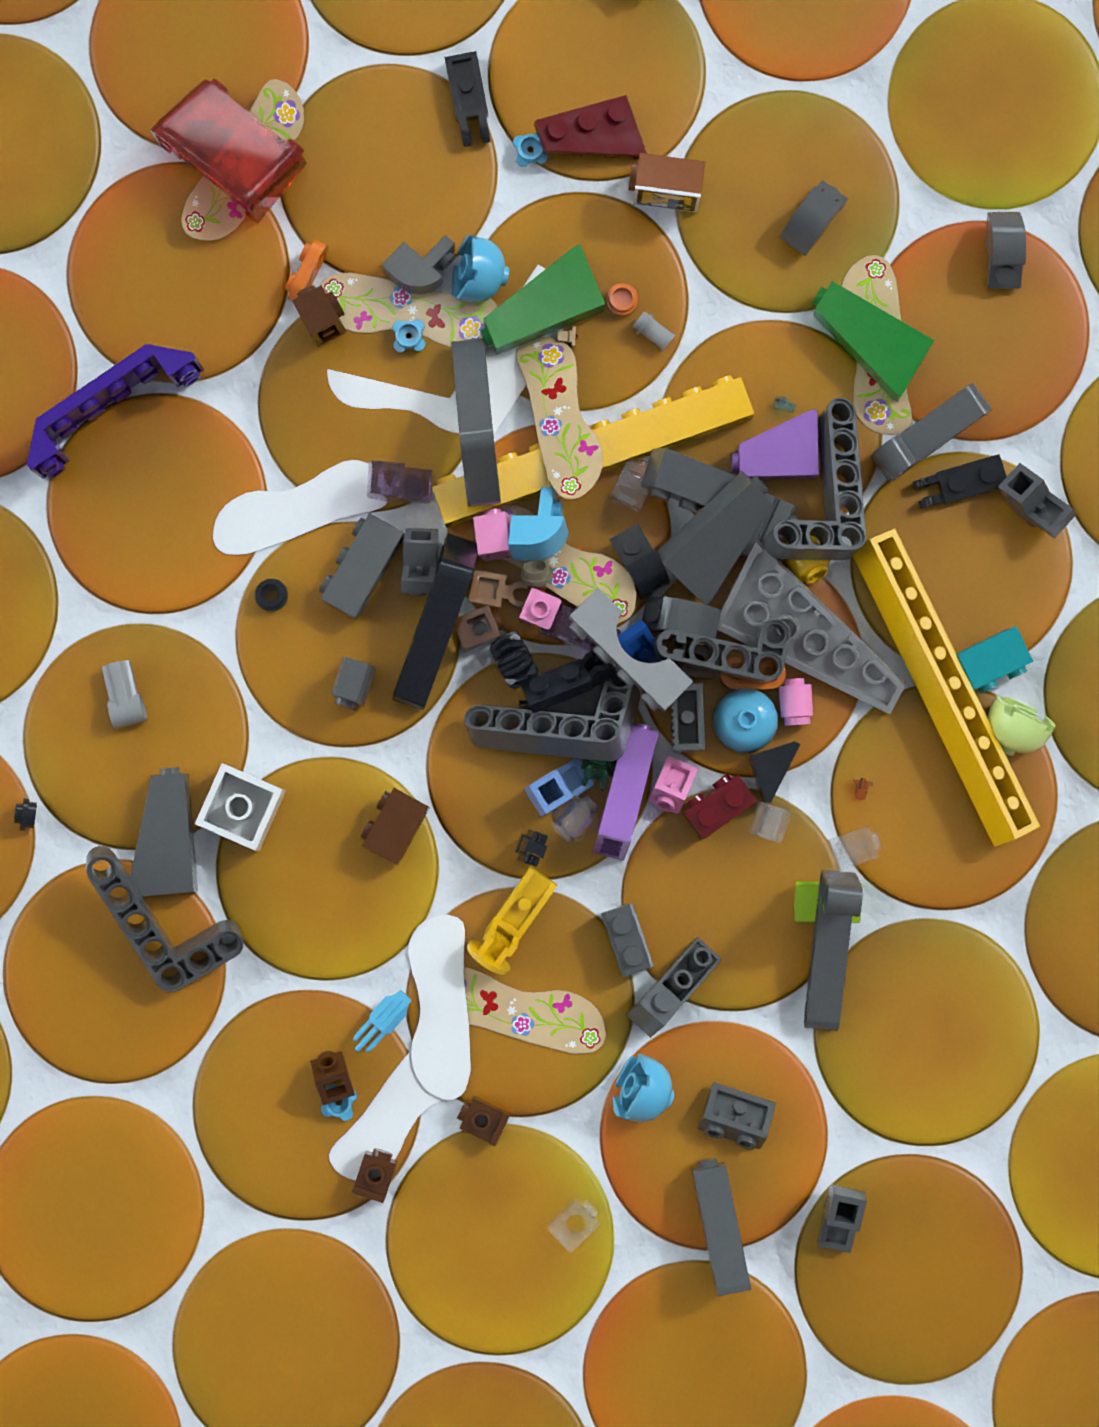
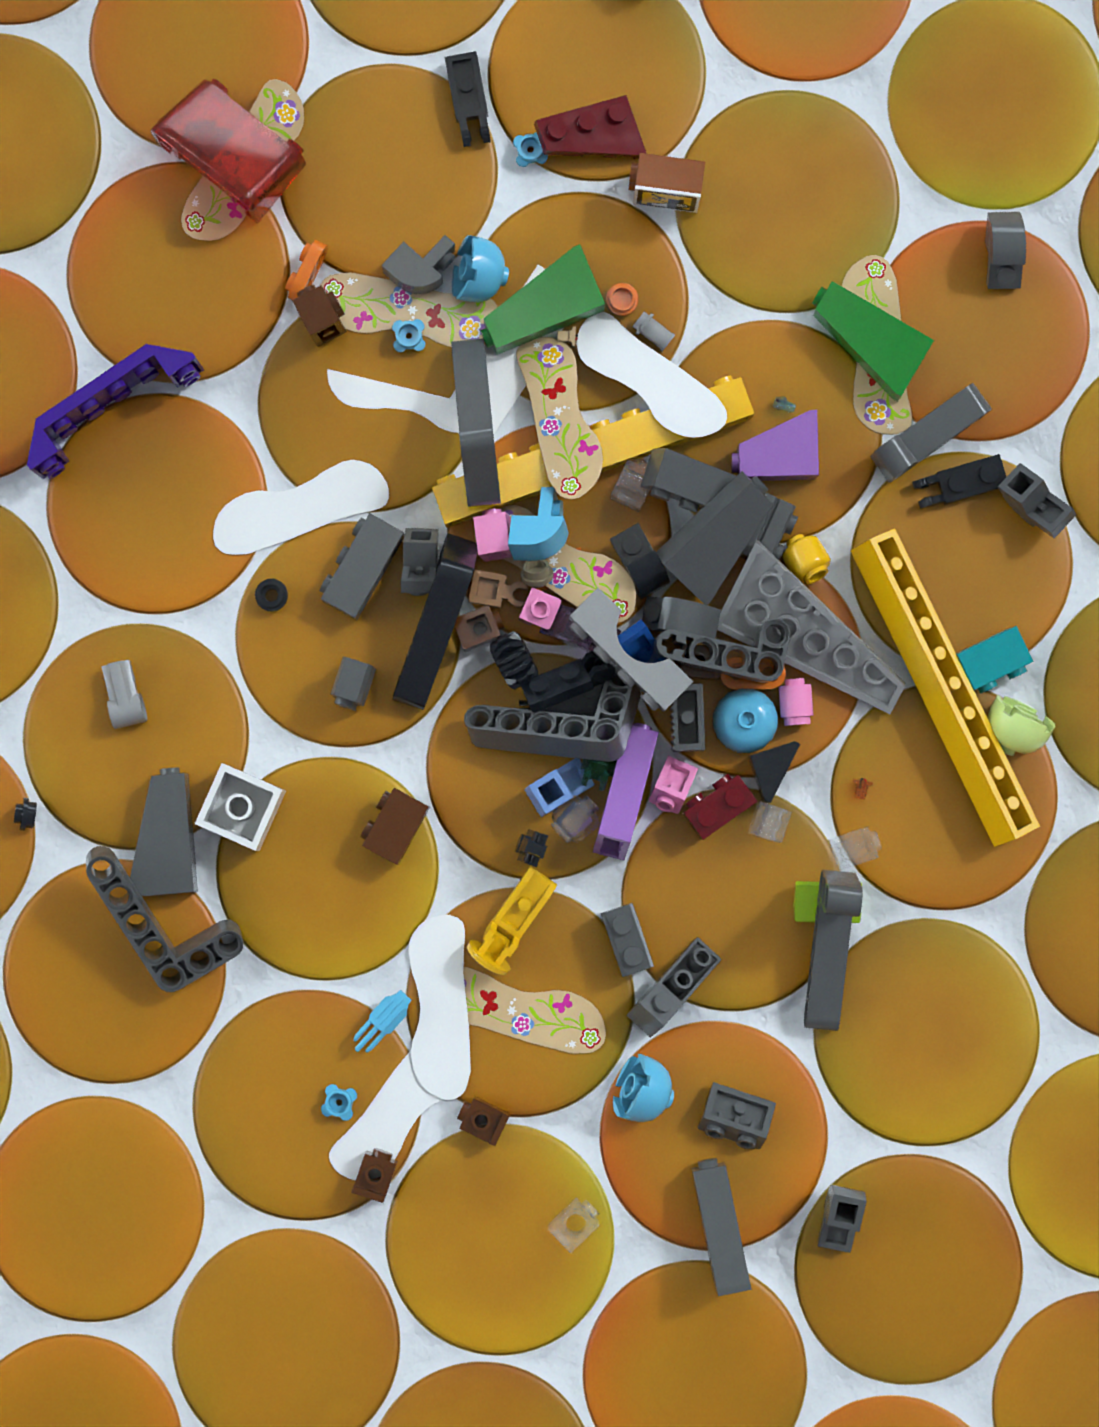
reddish brown brick [310,1051,355,1105] -> none
brick [367,460,432,504] -> none
dark grey beam [764,397,866,561] -> none
dark grey brick [779,180,848,256] -> none
none -> white sticker [576,312,727,438]

